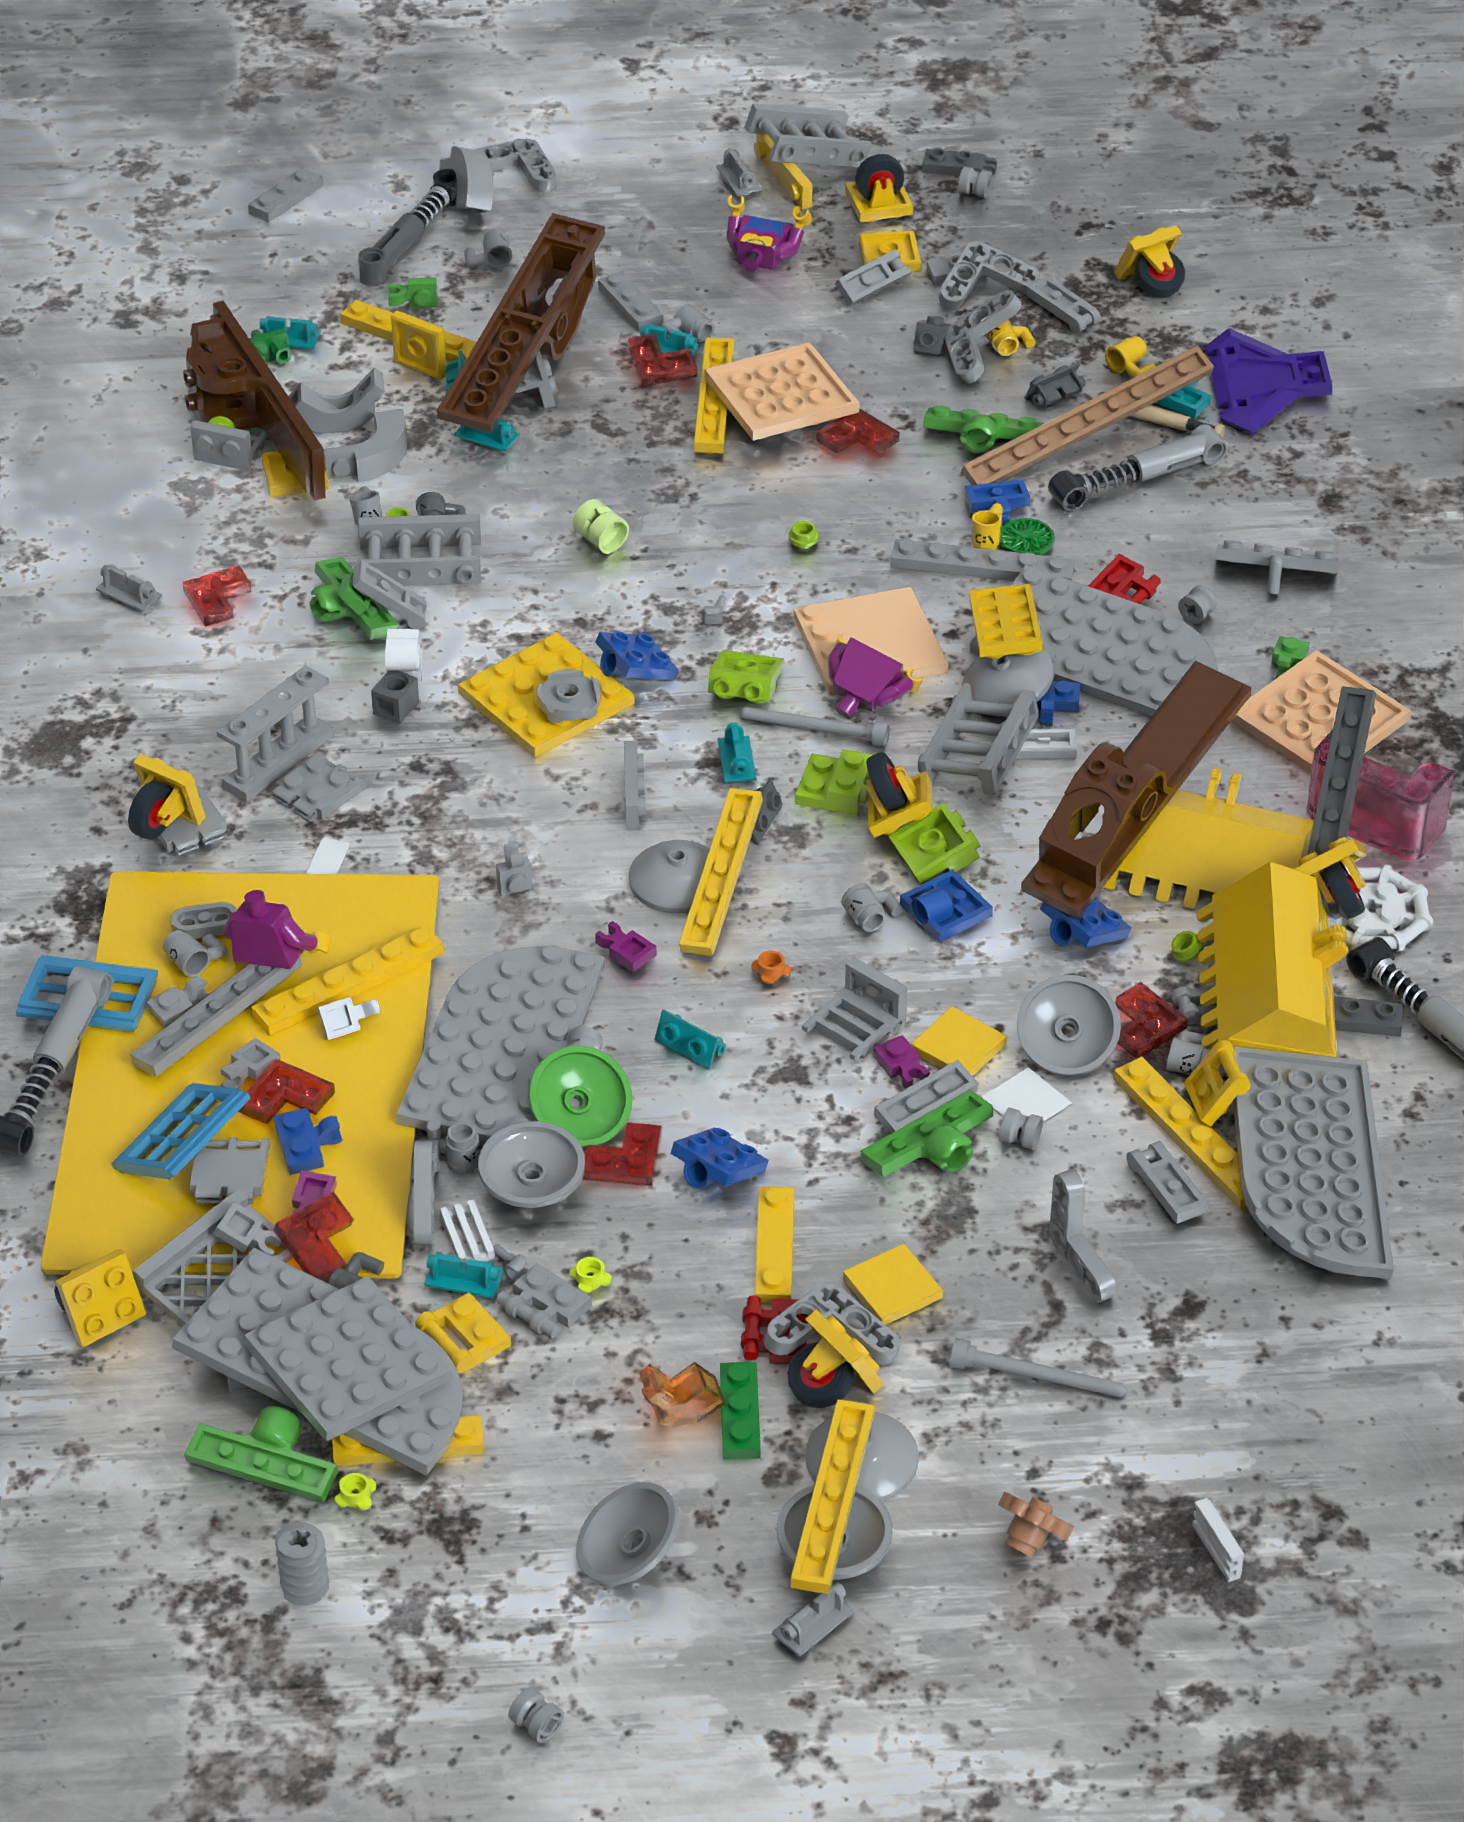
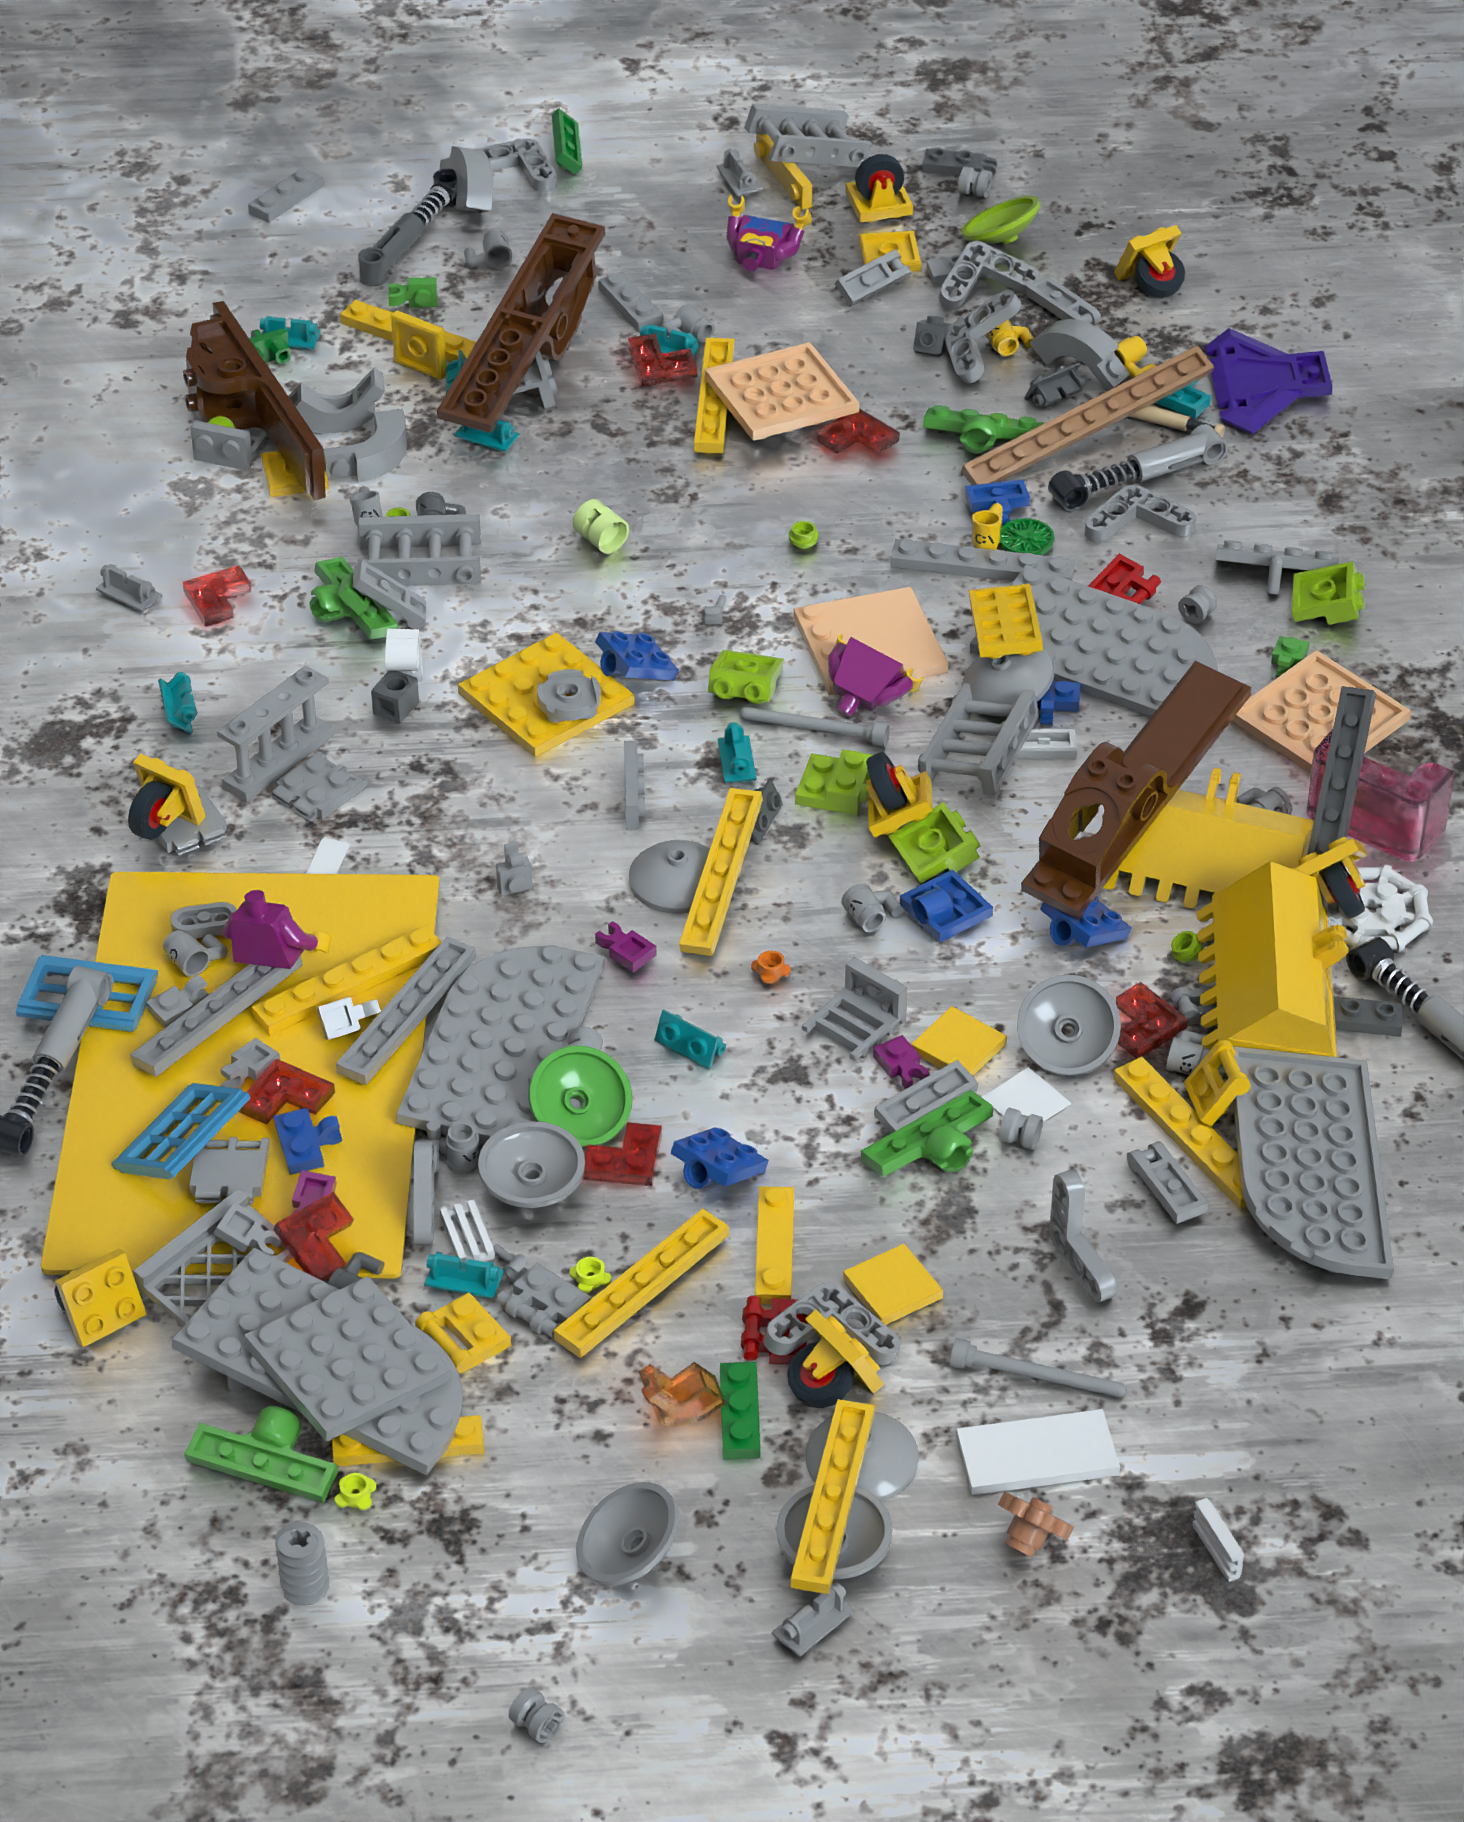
none -> teal hinge [158,672,198,734]
none -> light grey plate [336,937,476,1085]
none -> green plate [551,108,583,175]
none -> yellow plate [554,1208,729,1359]
none -> white tile [956,1409,1120,1495]
none -> lime dish [961,196,1040,244]
none -> light grey arch [1029,319,1130,391]
none -> light grey beam [1085,485,1196,542]
none -> light grey piece [1236,787,1293,815]
none -> lime plate [1292,561,1366,625]

